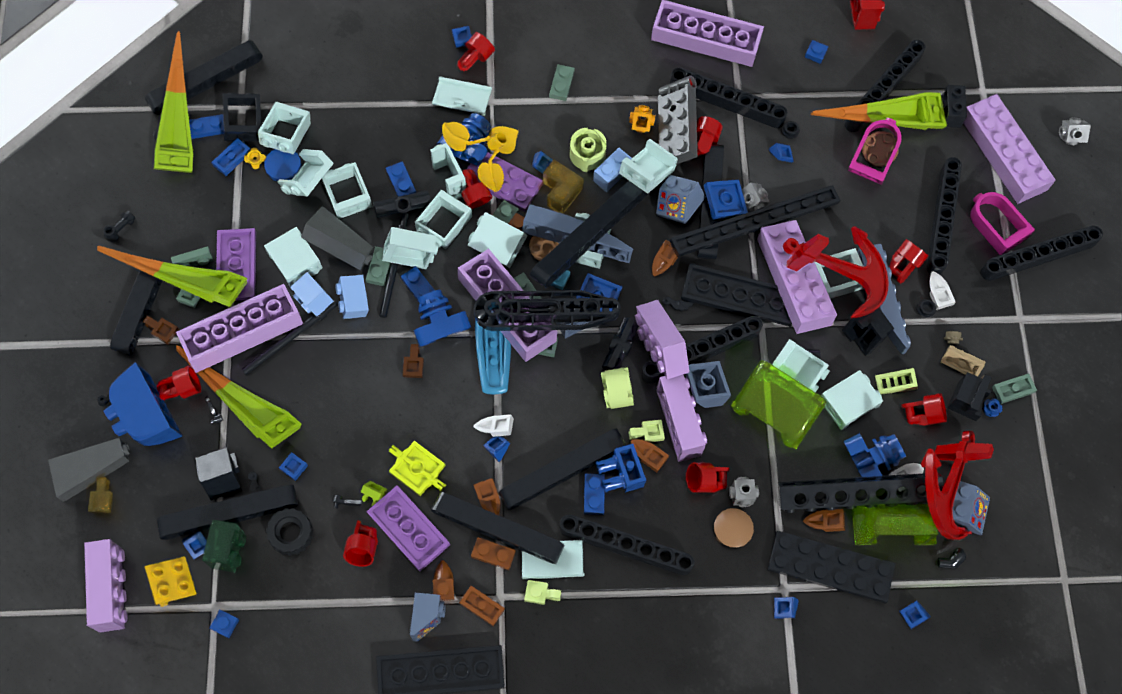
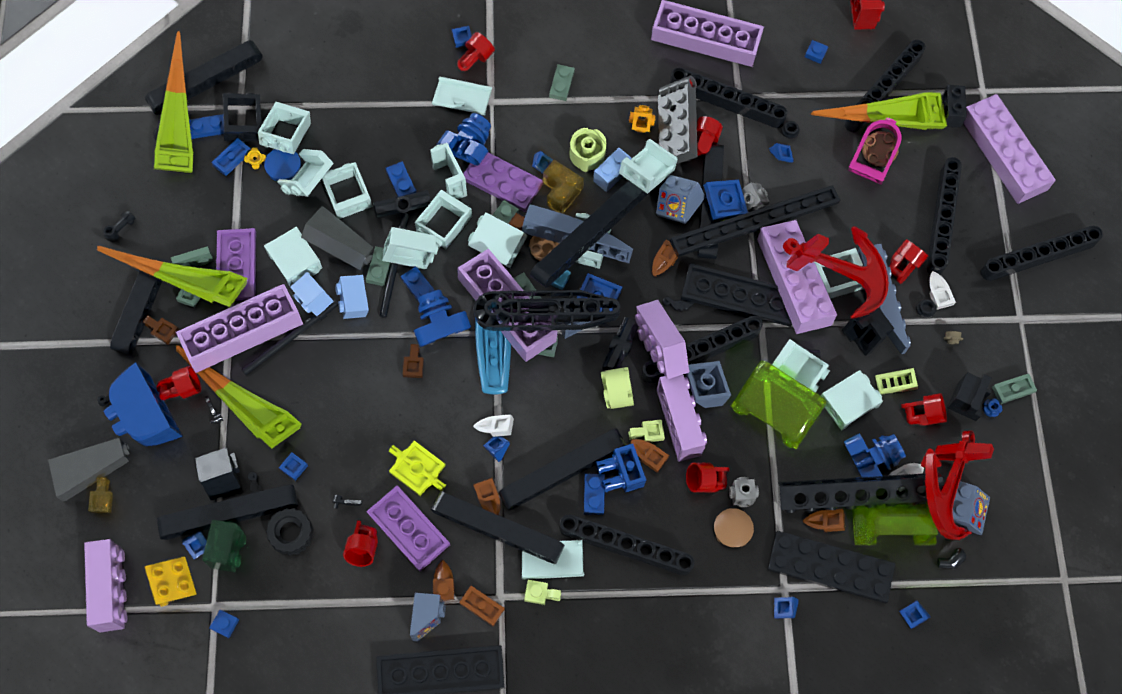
lime tile [361,481,388,506] -> none
yellow plant [442,122,519,192] -> none
red piece [461,169,493,209] -> none
dark orange plate [471,537,516,570] -> none
tan plate [941,345,986,377] -> none
dark pink window [970,192,1035,255] -> none
light grey brick [1059,118,1091,145] -> none

